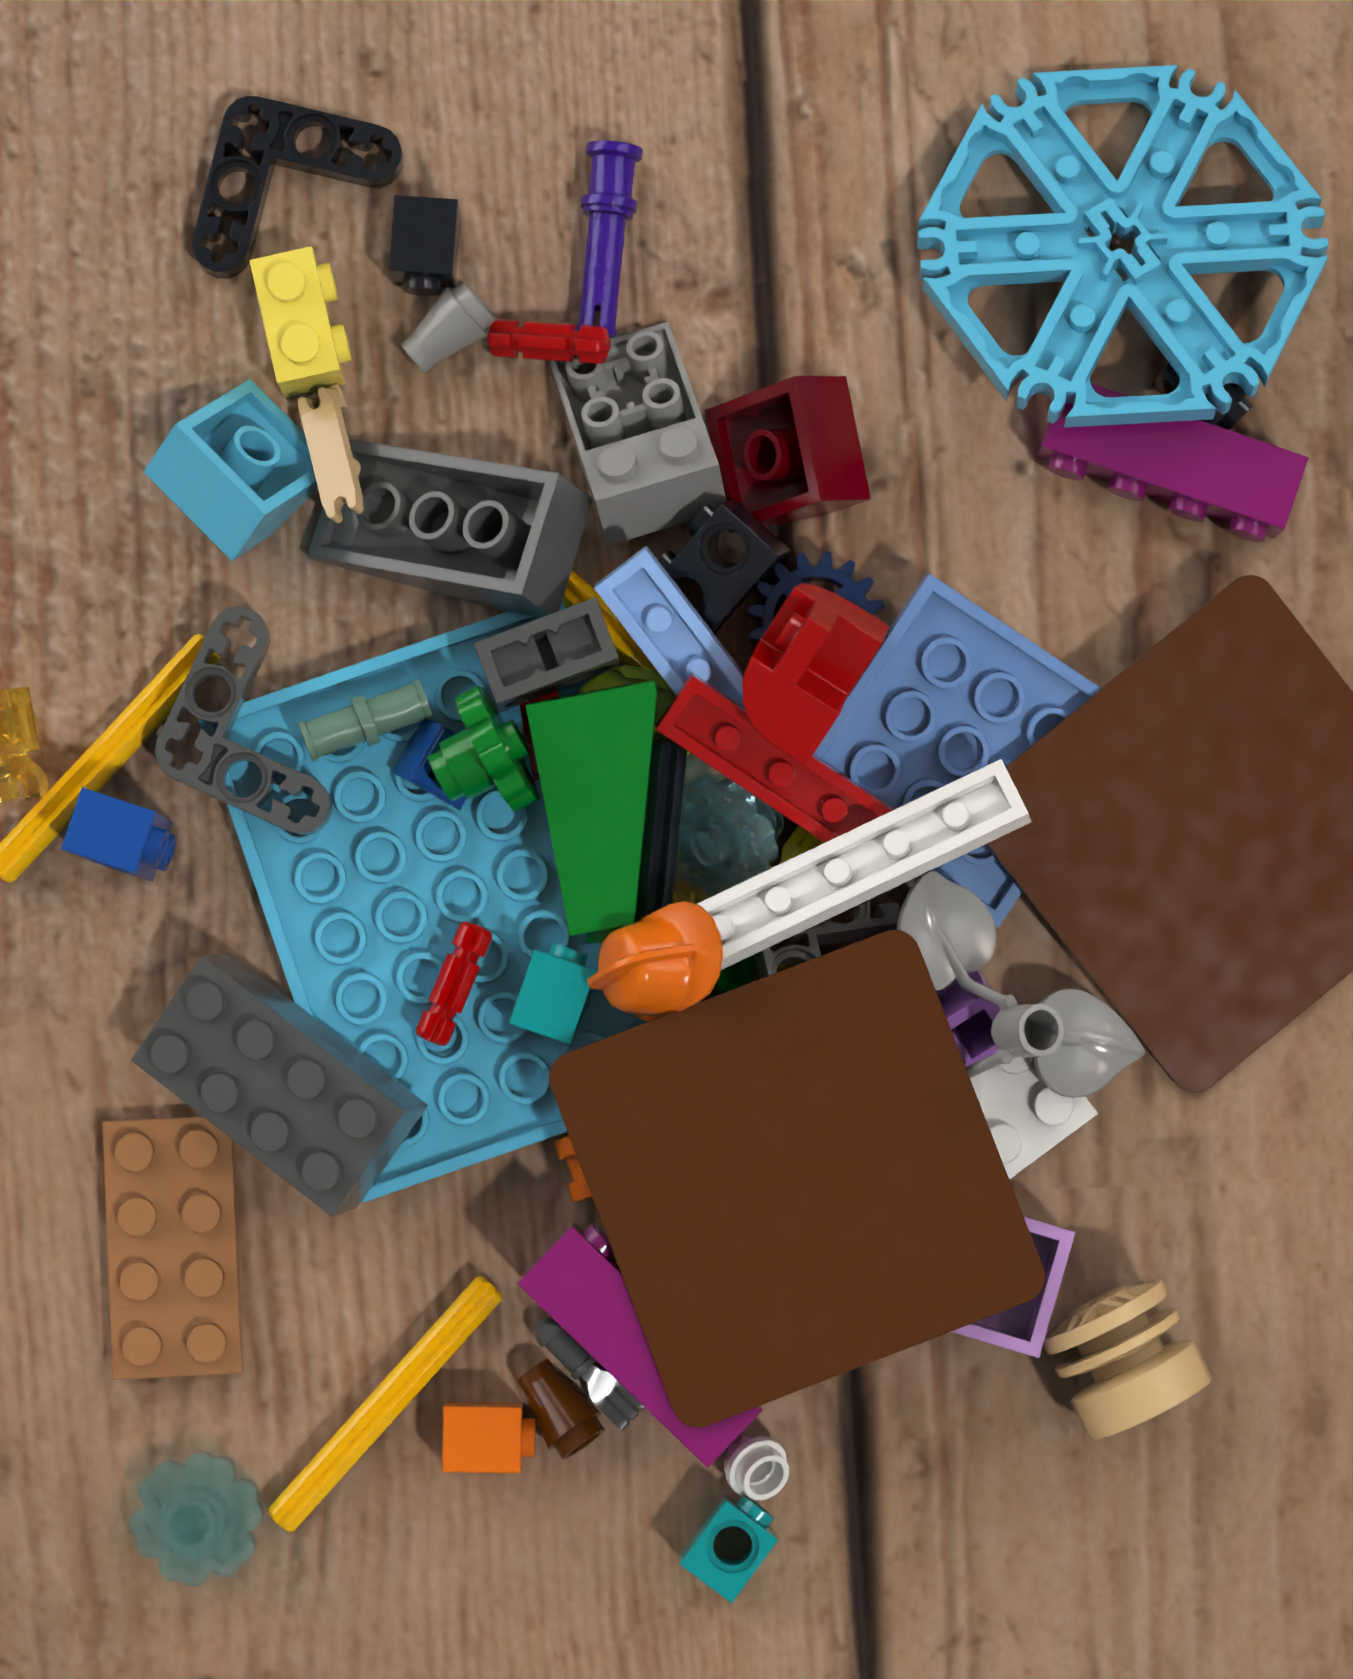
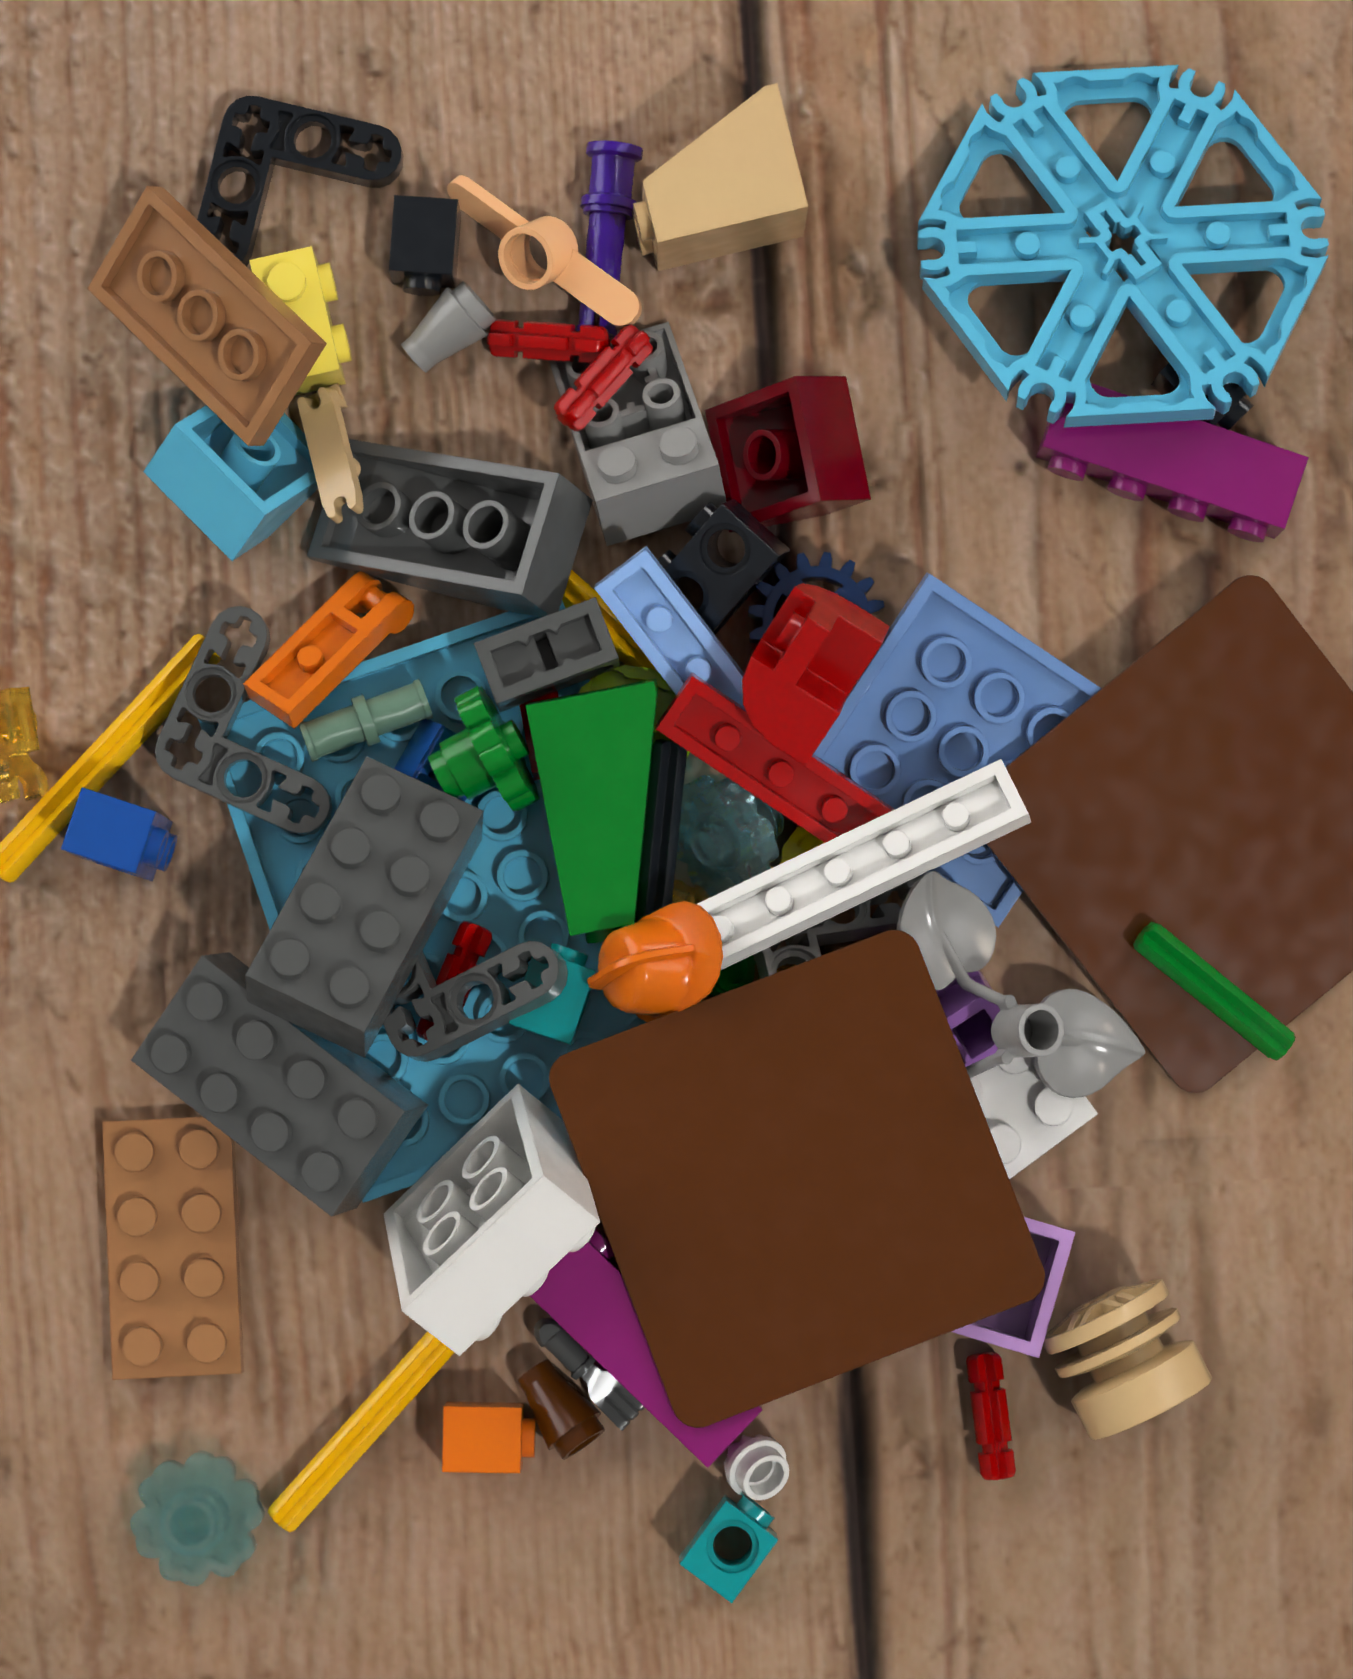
none -> medium nougat plate [87,186,327,446]
none -> orange plate [243,571,414,729]
none -> dark grey brick [245,756,484,1058]
none -> dark grey beam [383,941,568,1062]
none -> white slope [384,1083,600,1356]
none -> light nougat piece [447,175,642,328]
none -> red axle [554,325,653,431]
none -> tan slope [633,83,808,272]
none -> red axle [966,1352,1016,1480]
none -> green axle [1133,922,1296,1060]

